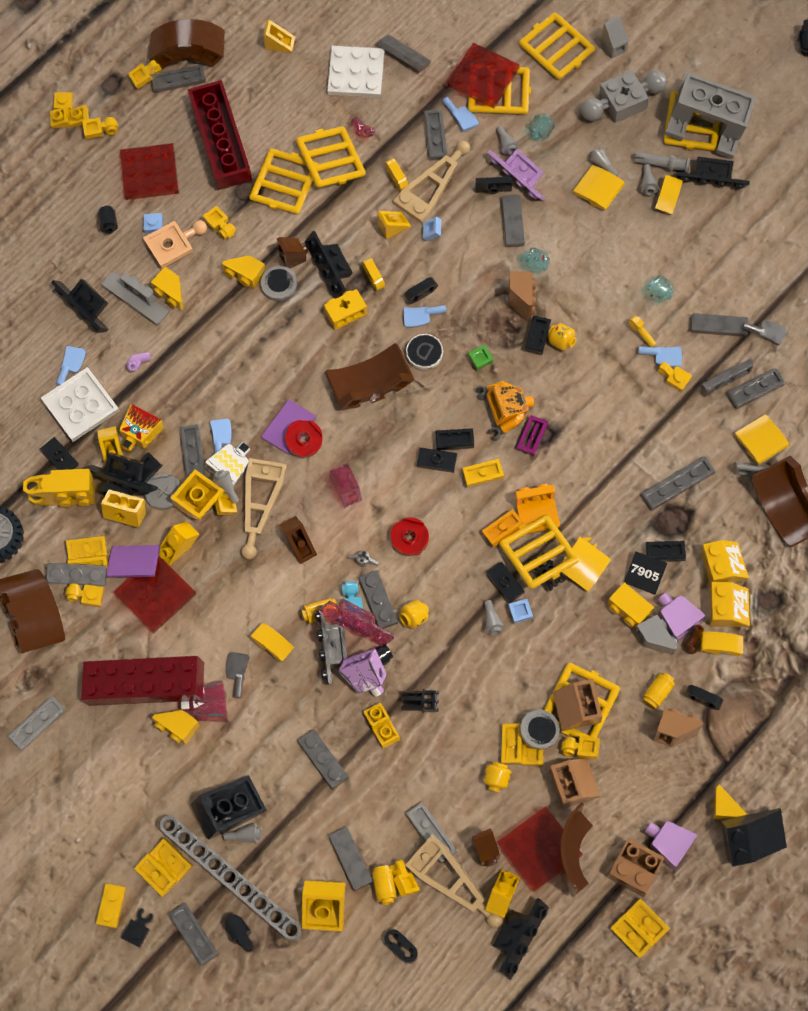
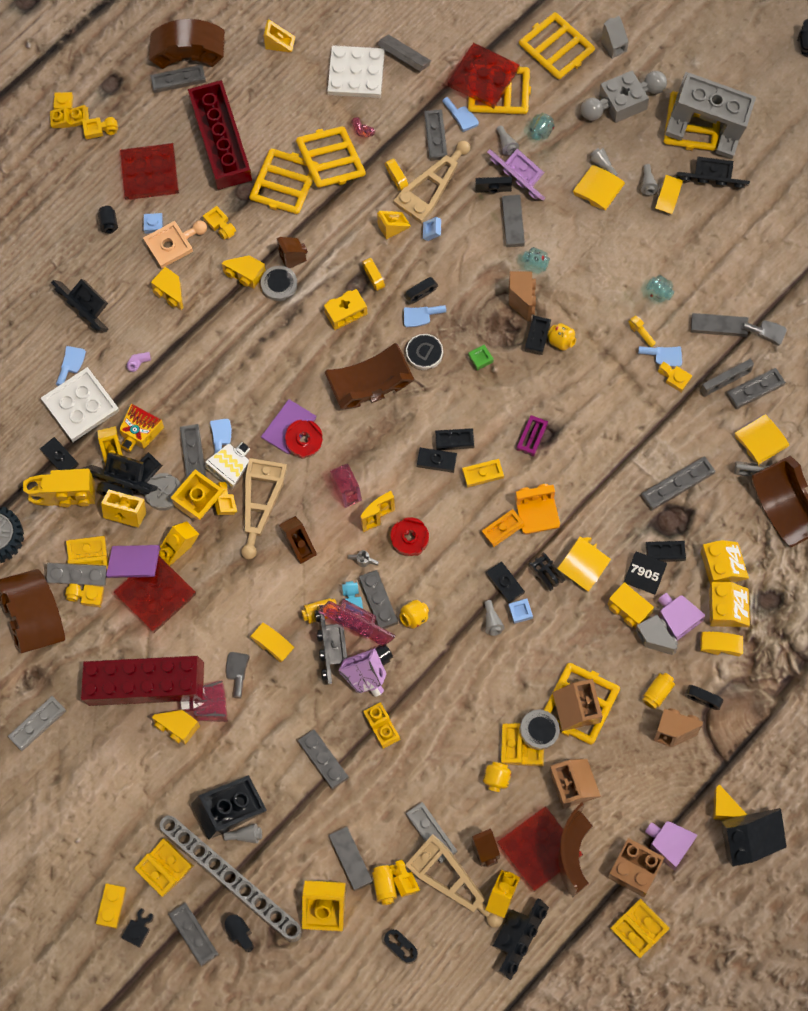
light grey bracket [102,272,169,325] -> none
yellow plate [128,60,162,89] -> none
light grey cone [213,470,239,504] -> none
black bracket [305,231,353,299] -> none
black arm [401,689,439,713] -> none
light orange torso [476,381,534,441] -> none
yellow bar [499,515,579,589] -> none
yellow plate [561,736,601,760] -> none
light grey pin [635,151,691,173] -> none
reddish brown arm [684,625,704,654] -> none
none -> yellow slope [361,491,395,532]

